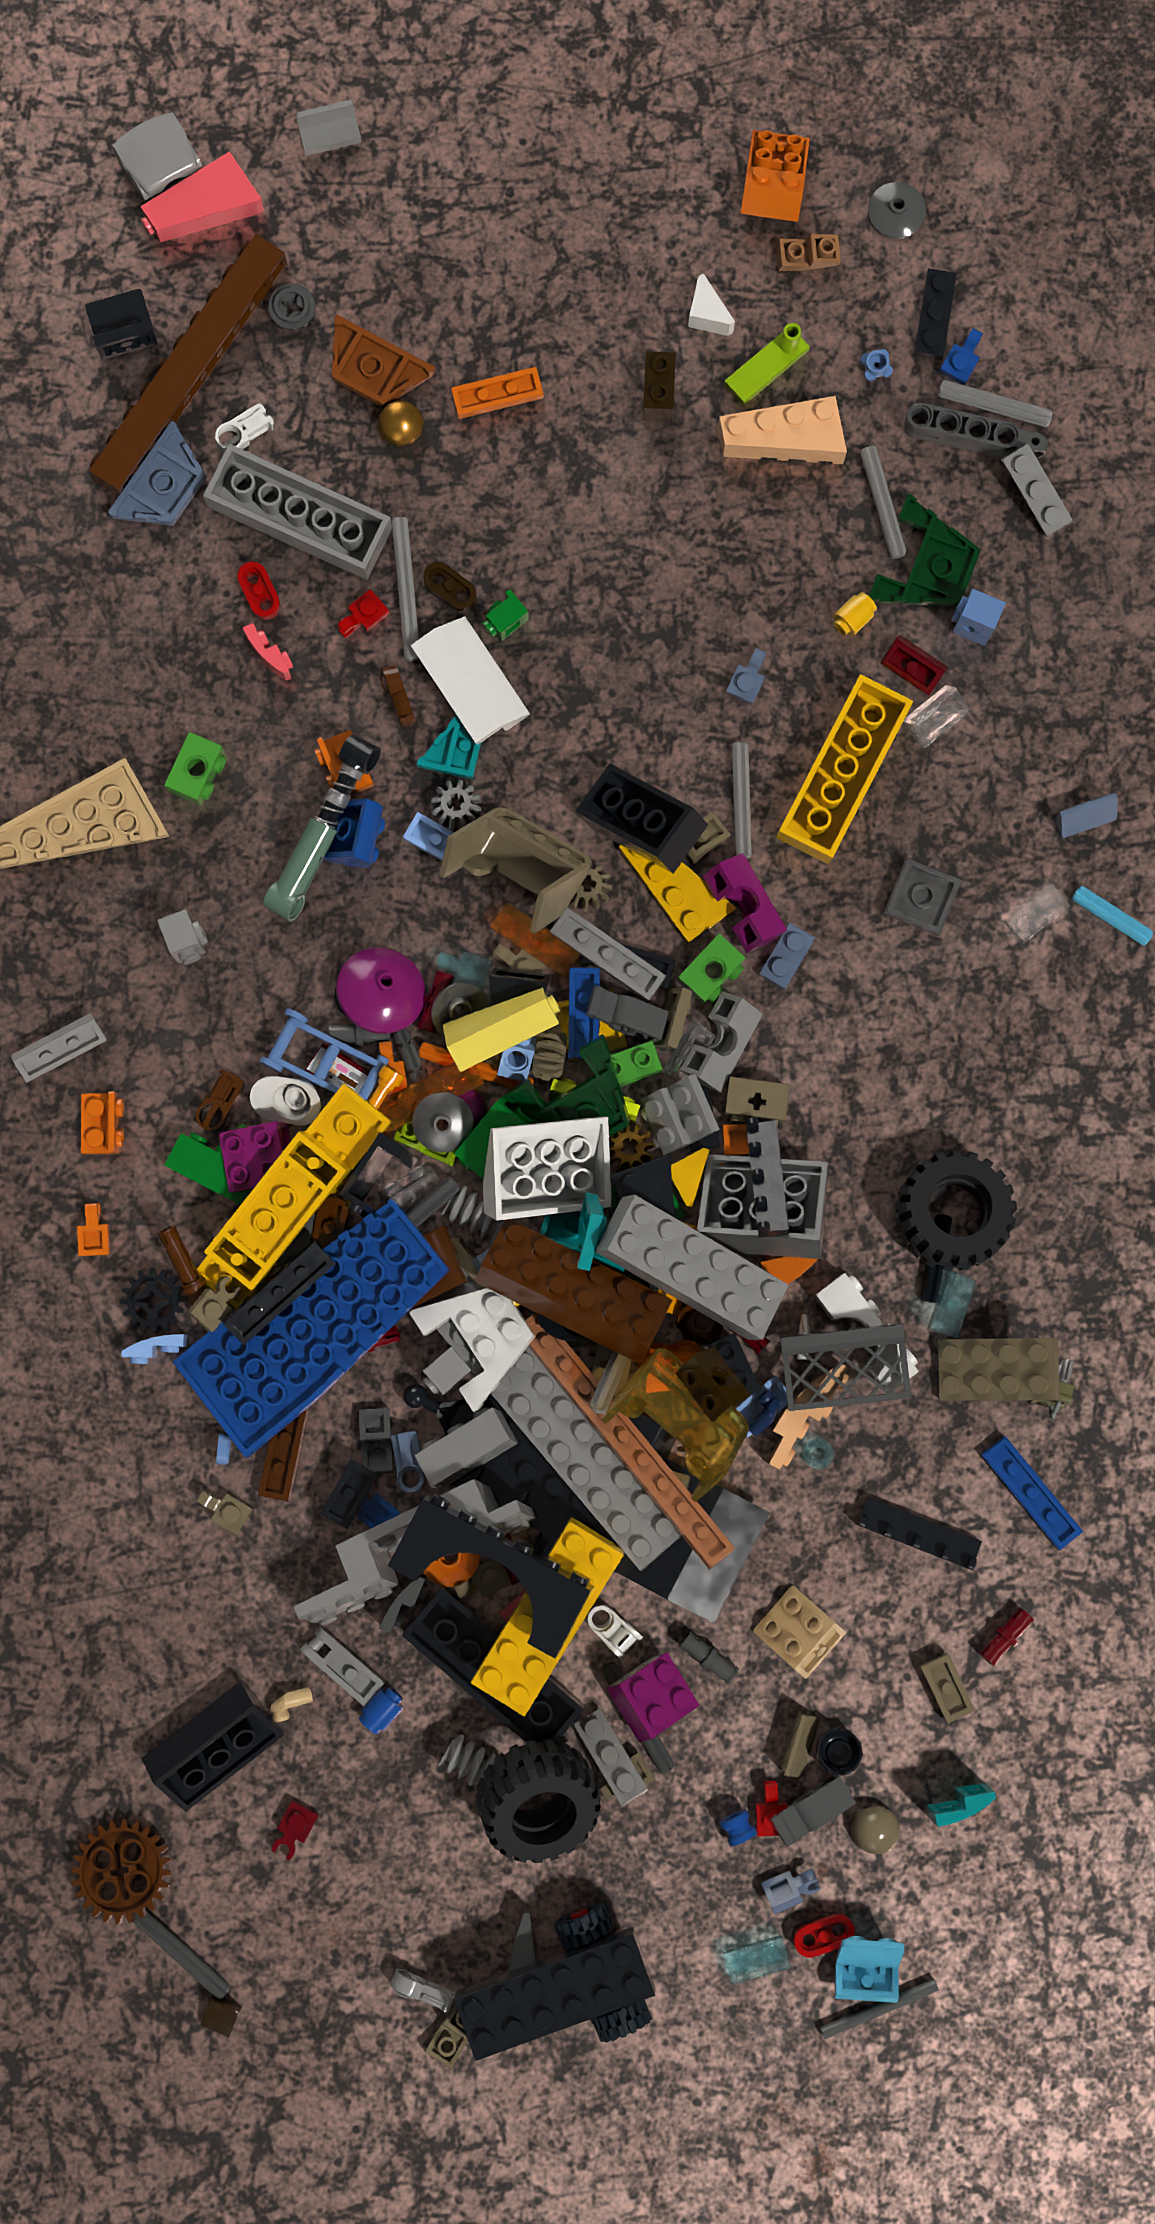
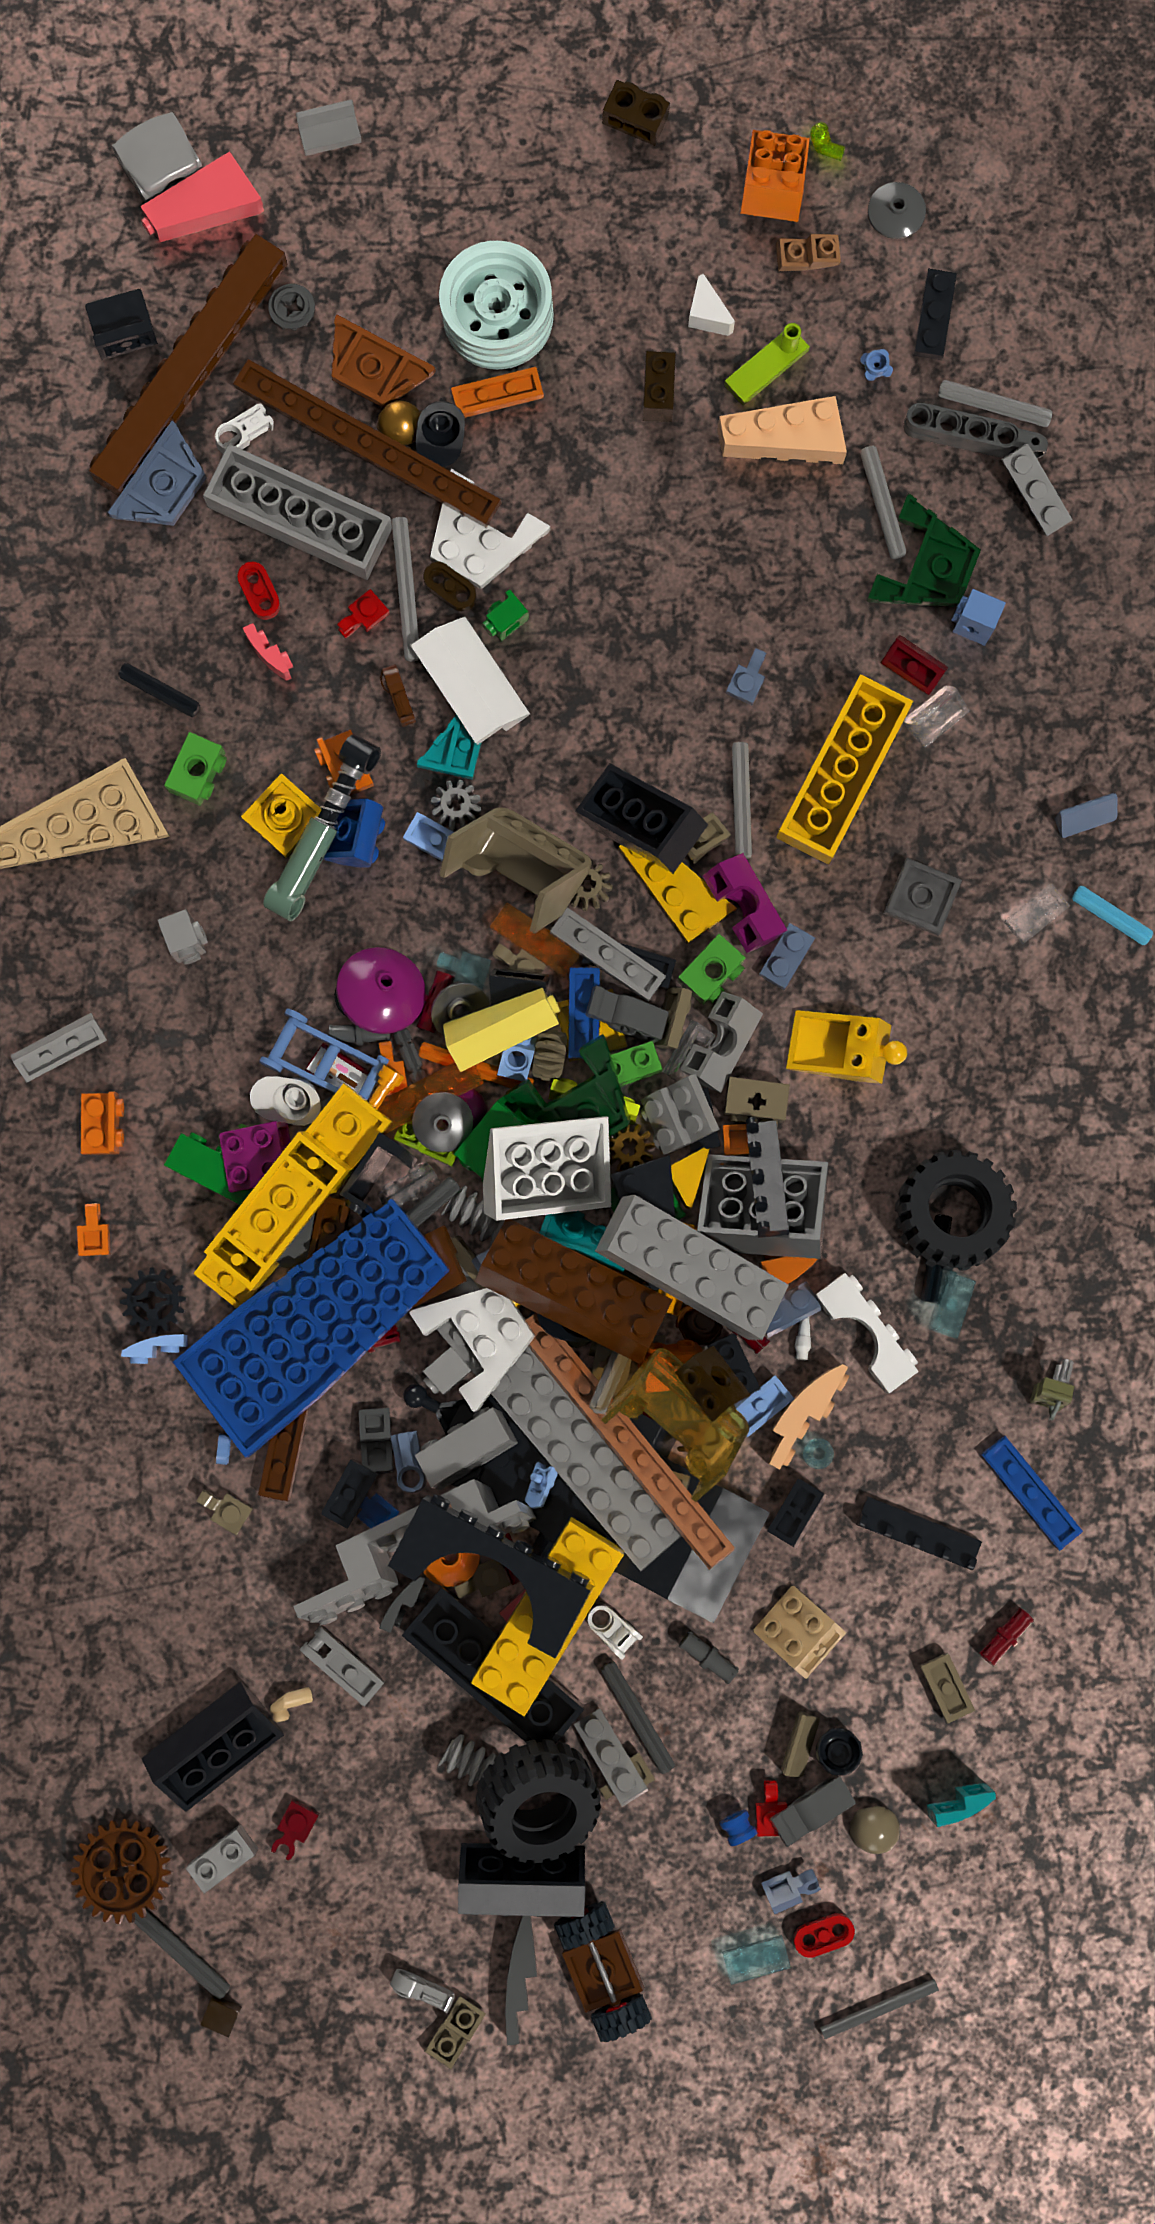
reddish brown pin [157,1225,207,1305] -> none
dark tan plate [187,1276,241,1332] -> none
reddish brown piece [196,1070,245,1132] -> none
black hinge [223,1237,335,1345] -> none
blue brick [358,1687,404,1735] -> none
black brick [454,1926,655,2061] -> none
teal wing [577,1192,607,1271] -> none
magenta brick [606,1652,700,1742] -> none
dark blue arm [747,1390,780,1436] -> none
dark grey fence [780,1323,912,1411] -> none
yellow brick [833,592,877,636] -> none
medium azure bracket [835,1936,905,2003] -> none
dark tan plate [938,1338,1059,1401] -> none
blue plate [939,328,983,385] -> none
none -> black axle [118,663,200,717]
none -> light grey brick [186,1824,259,1894]
none -> reddish brown plate [233,359,501,528]
none -> yellow plate [241,773,321,858]
none -> black piece [416,398,465,467]
none -> white wing [430,469,550,589]
none -> light aqua wheel [439,241,554,370]
none -> black brick [458,1843,585,1917]
none -> light blue piece [525,1462,558,1509]
none -> dark brown brick [602,80,670,146]
none -> sand blue plate [766,1281,822,1338]
none -> black hinge [767,1478,827,1549]
none -> yellow slope [786,1010,907,1084]
none -> clear neon green arm [810,122,846,161]

